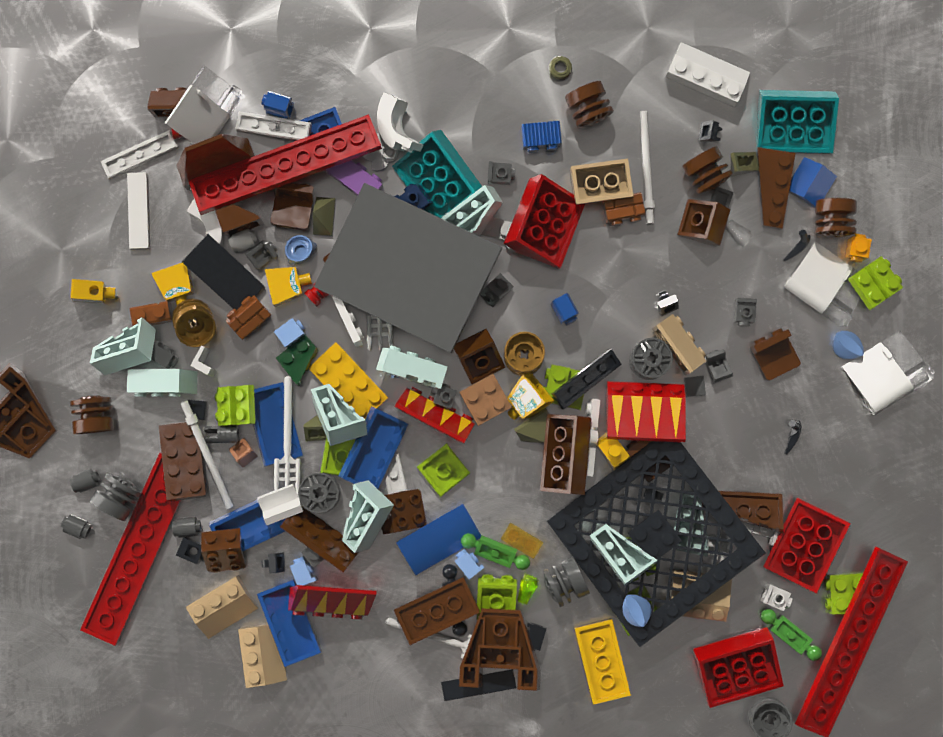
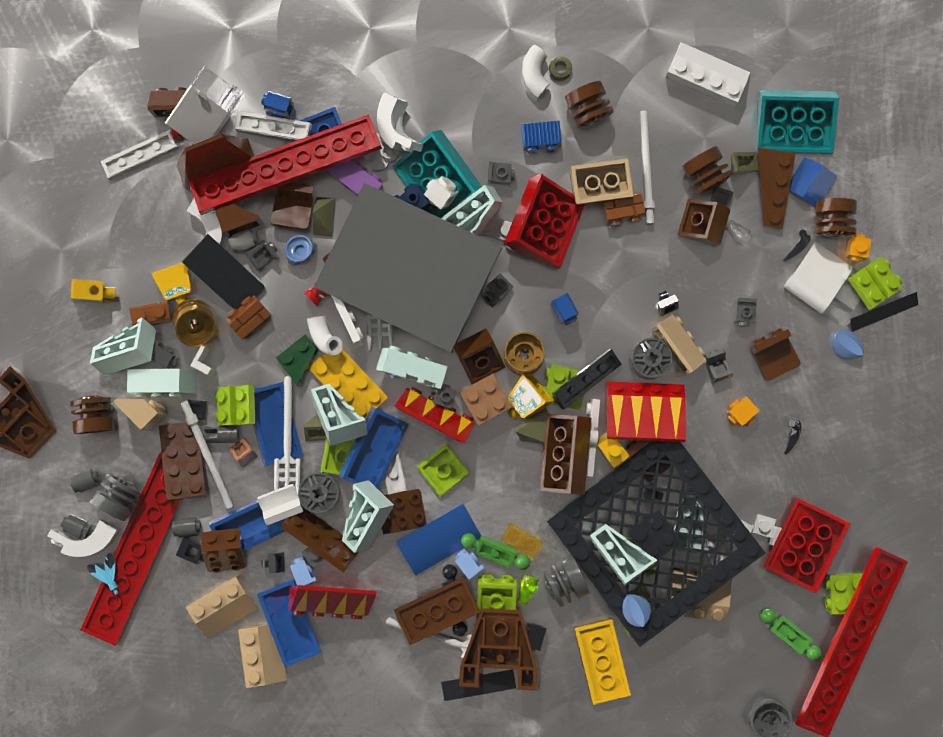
white tile [127,172,150,249] -> none
yellow torso [265,267,312,307] -> none
light blue brick [274,318,305,348] -> none
dark grey tile [684,376,706,397] -> none
red slope [693,627,784,708] -> none
black tile [698,120,722,142] -> none
reddish brown wing [704,491,784,533] -> none
white brick [760,583,793,611] -> none
white door [842,331,935,415] -> none
none -> white arch [47,520,120,557]
none -> medium azure piece [87,553,118,595]
none -> tan slope [114,399,168,431]
none -> white cylinder [307,316,343,355]
none -> white brick [424,176,459,209]
none -> white cylinder [522,45,550,98]
none -> light orange brick [727,396,759,427]
none -> black sticker [850,292,919,332]

